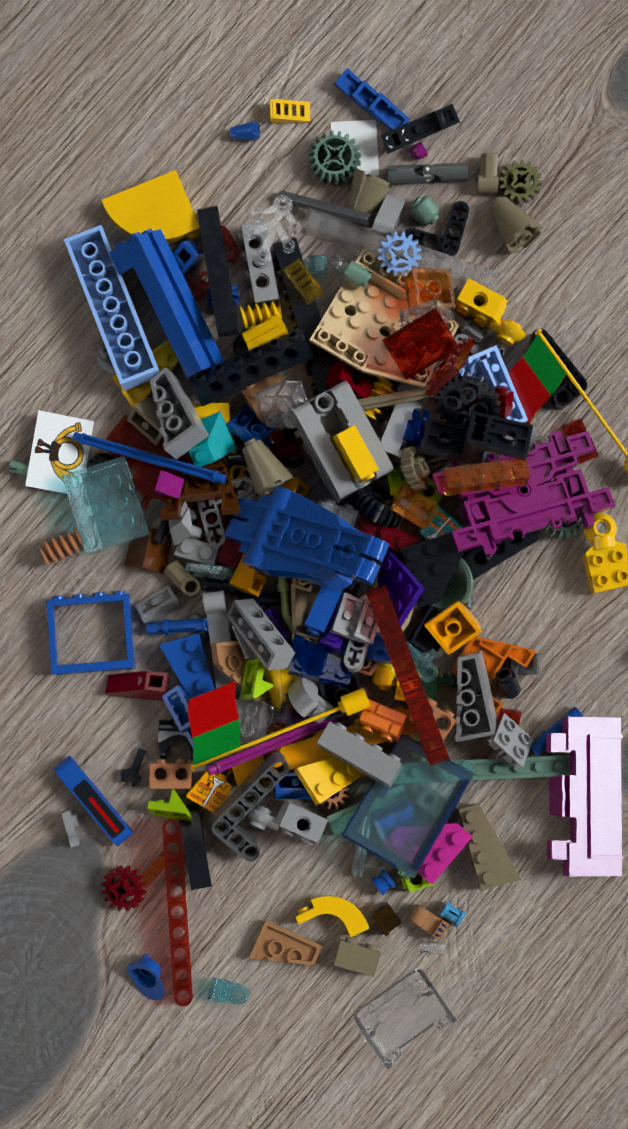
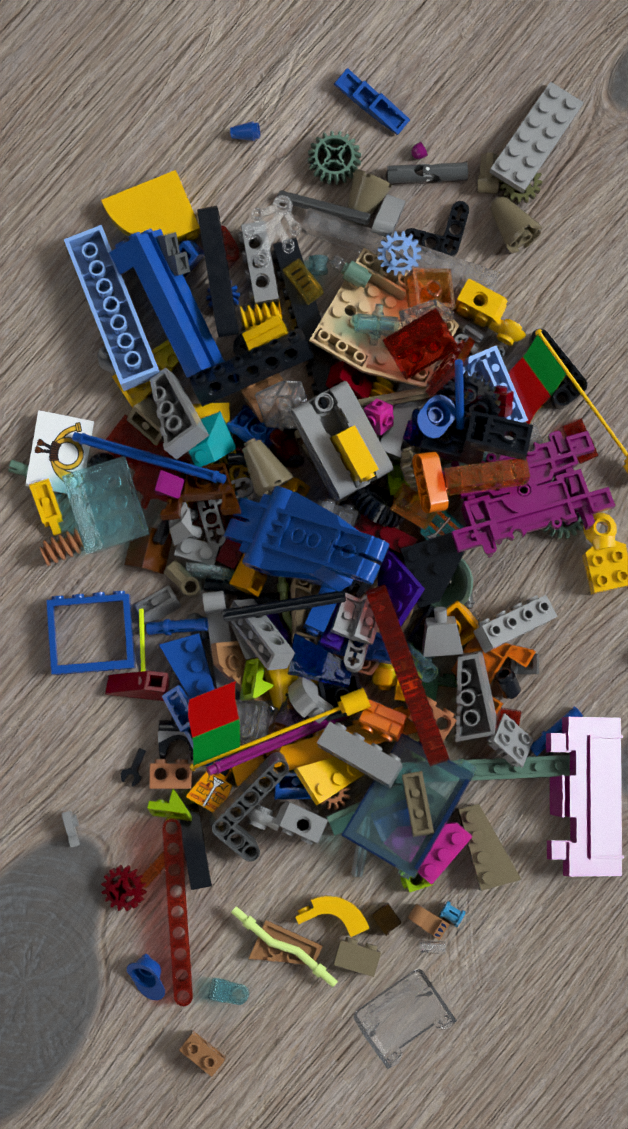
beam [53,755,134,847] -> none
clear red plate [186,270,210,301] -> none
yellow slope [270,99,310,123] -> none
white sticker [331,120,379,177] -> none
blue wheel [371,869,396,895] -> none
black slope [380,103,460,154] -> none
sand green head [410,196,439,226] -> none
black brick [462,531,540,580] -> none
none -> yellow hinge [29,478,63,536]
none -> neon yellow piece [139,608,146,671]
none -> dark grey slope [158,232,190,276]
none -> medium nougat brick [179,1030,226,1077]
none -> black axle [223,590,346,621]
none -> yellowish green bar [231,906,338,988]
none -> clear light blue pin [352,304,399,346]
none -> dark pink brick [364,399,394,435]
none -> dark tan tile [402,771,434,838]
none -> orange beam [412,452,449,513]
none -> blue piece [417,395,456,439]
none -> light grey torso [422,607,463,657]
none -> blue bar [455,359,464,430]
none -> light grey brick [473,595,558,653]
none -> light grey plate [489,82,584,193]

